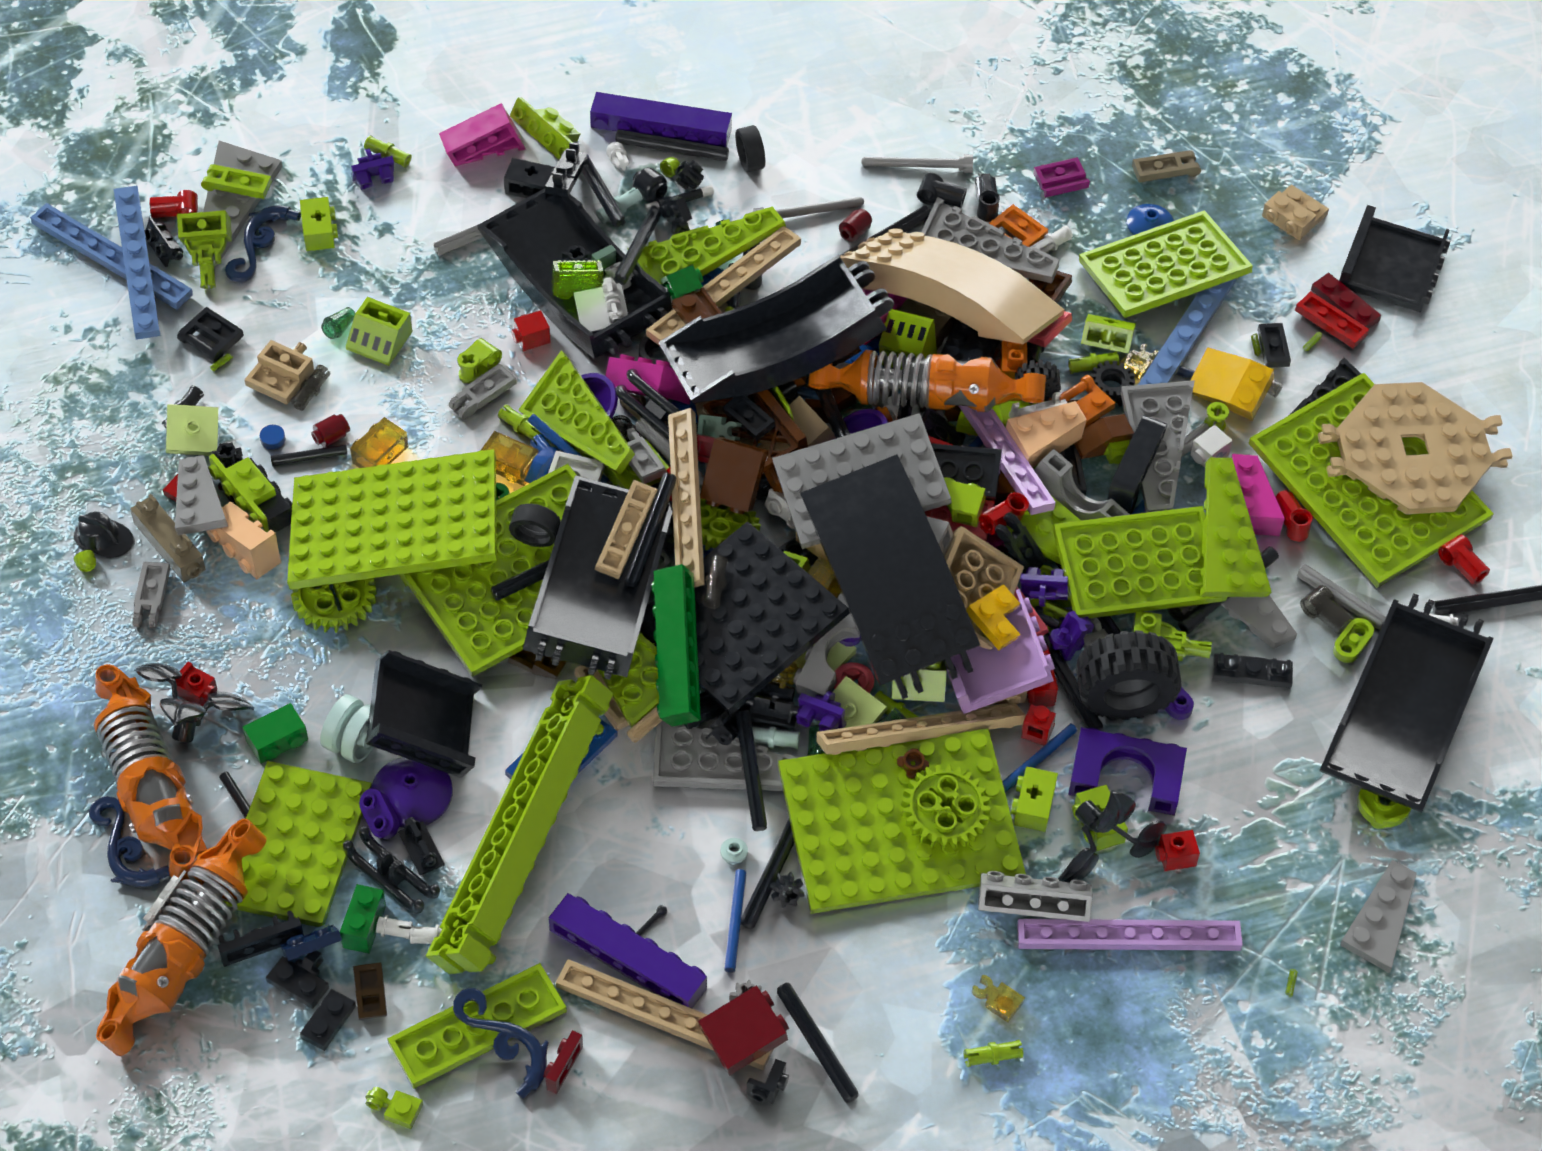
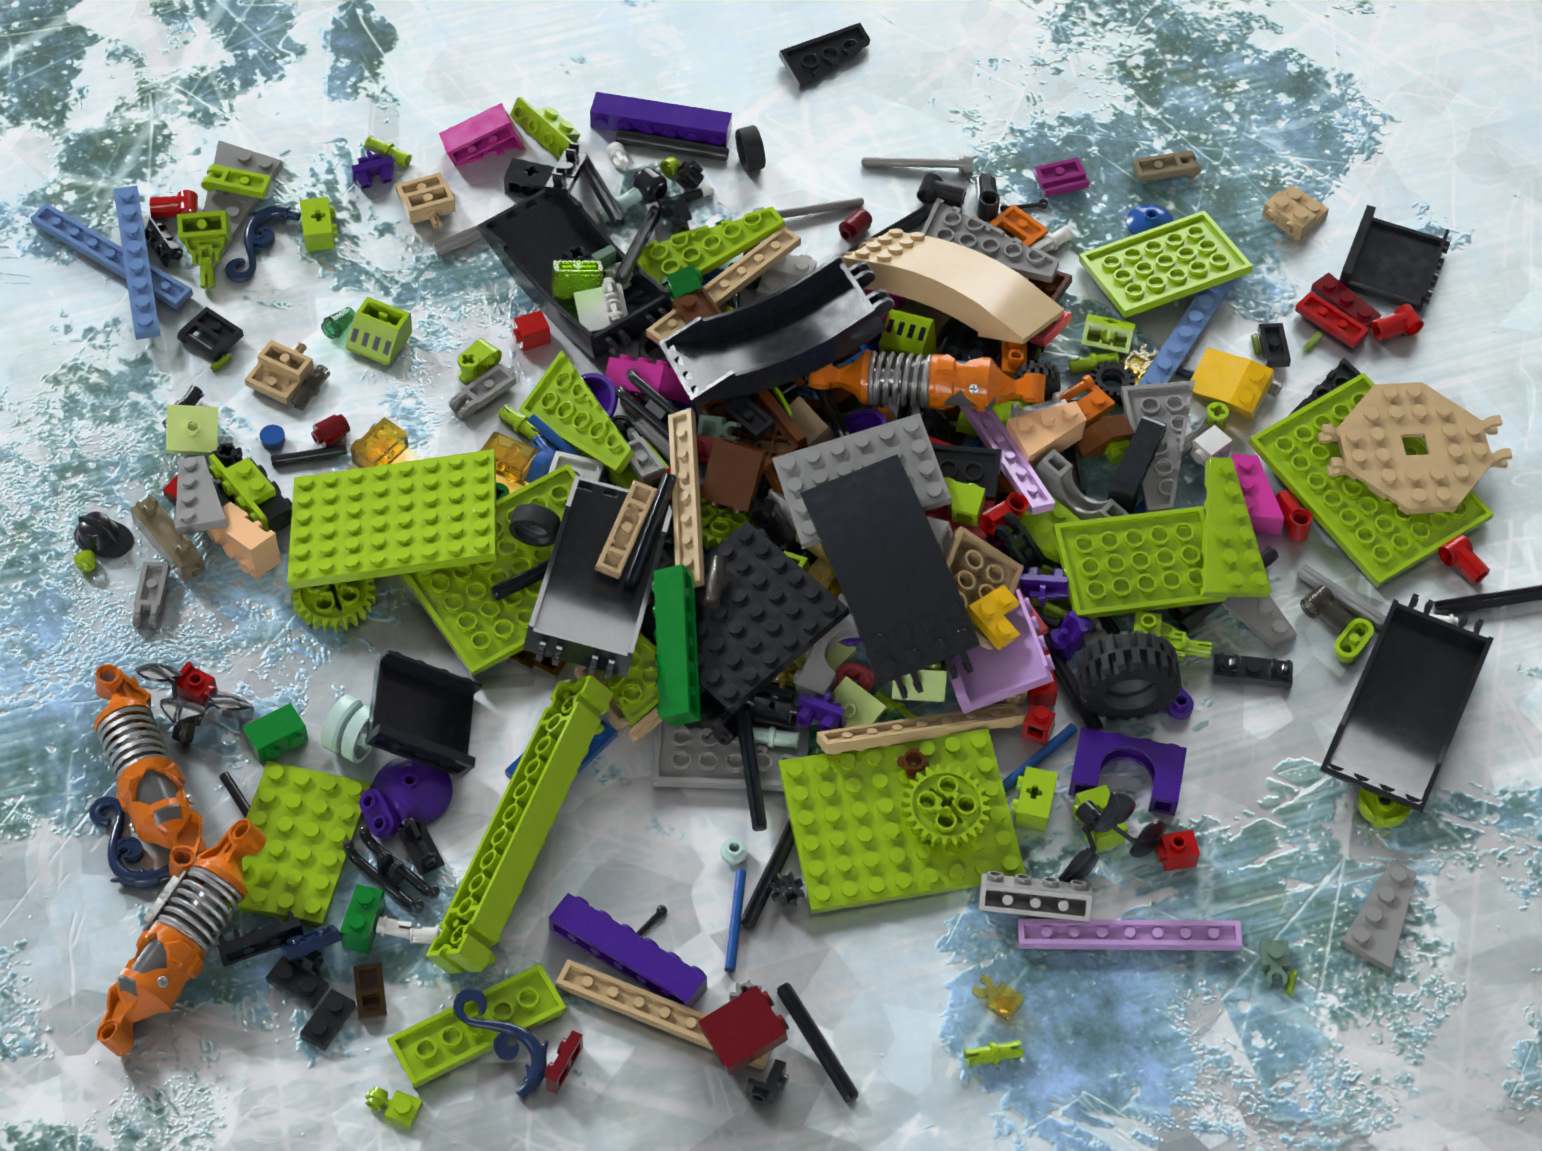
none -> tan plate [395,172,456,229]
none -> black piece [751,499,796,547]
none -> white plate [756,253,817,298]
none -> black wing [779,22,870,90]
none -> black hinge [1000,199,1048,212]
none -> sand green plate [1258,940,1290,988]
none -> red piece [1371,304,1424,341]

